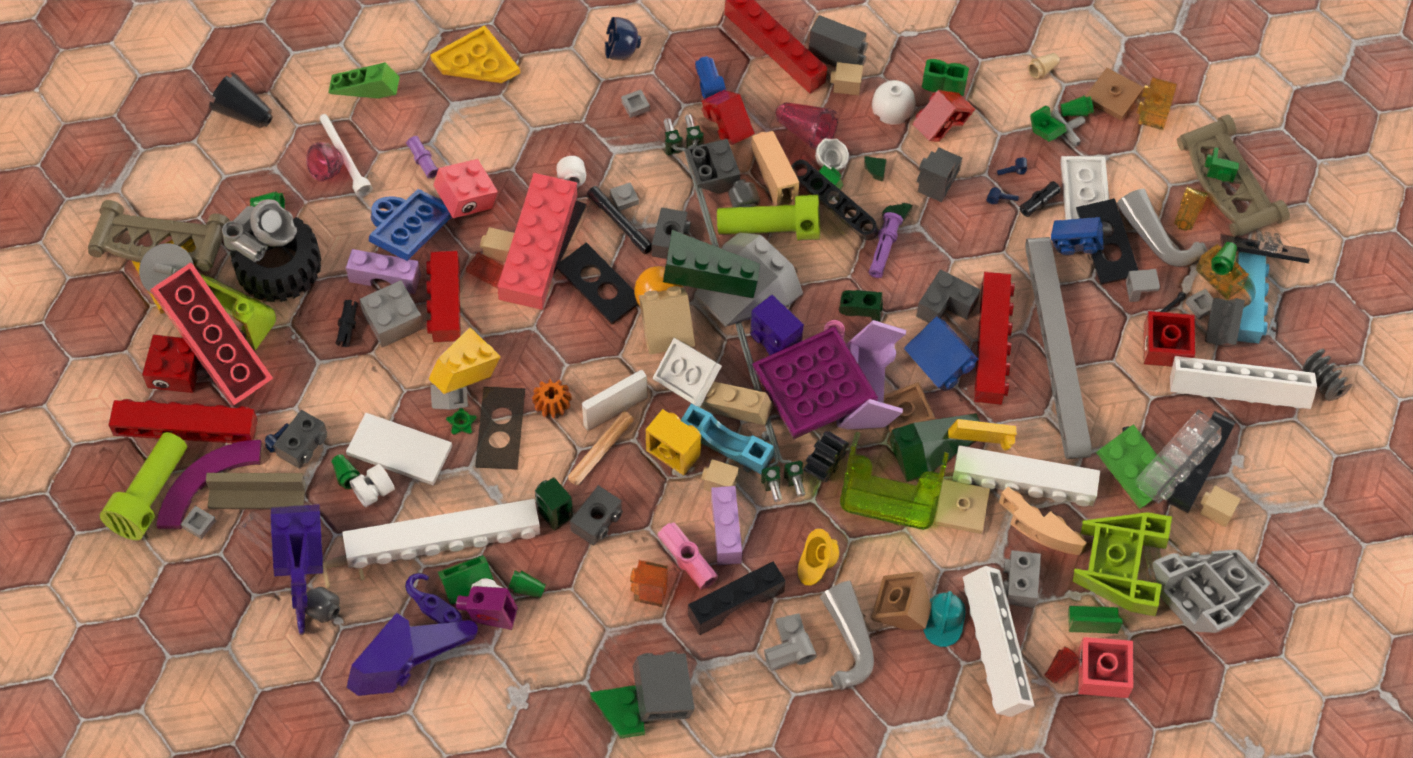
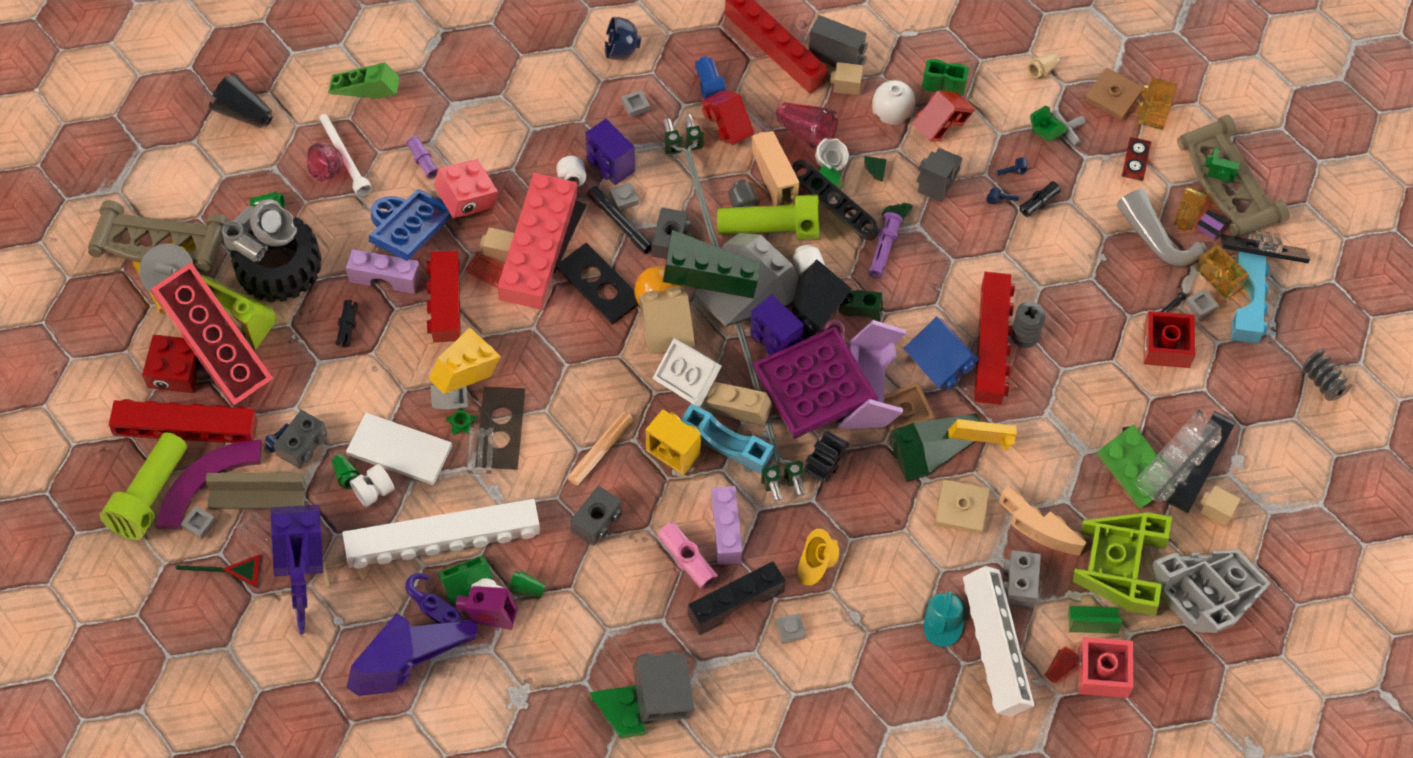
dark grey head [305,586,341,623] -> none
light grey brick [360,280,424,348] -> none
yellow plate [430,25,520,83] -> none
orange gear [532,378,572,419] -> none
dark green brick [535,477,573,531] -> none
white tile [582,370,647,431] -> none
clear orange brick [630,560,668,607] -> none
dark grey slope [685,139,740,194] -> none
tan brick [701,459,739,492] -> none
light grey piece [764,632,817,671] -> none
light grey animal [820,581,874,691] -> none
clear neon green windscreen [840,432,949,530] -> none
medium nougat slope [871,571,931,630] -> none
dark grey brick [916,269,980,323] -> none
white brick [952,446,1100,506] -> none
light grey beam [1025,237,1091,459] -> none
blue slope [1051,217,1103,255] -> none
green cone [1060,95,1093,117] -> none
white tile [1060,156,1112,235] -> none
black piece [1076,198,1138,285] -> none
light grey panel [1125,269,1160,302] -> none
white brick [1170,356,1317,409] -> none
dark grey bracket [1205,298,1245,347] -> none
green cone [1211,242,1237,275] -> none
none -> dark green piece [175,554,261,588]
none -> clear tile [467,428,494,474]
none -> dark purple brick [585,119,635,185]
none -> black slope [791,259,852,340]
none -> white head [792,245,825,276]
none -> dark grey piece [1011,301,1045,348]
none -> tile [1121,137,1152,181]
none -> tile [1196,209,1228,240]

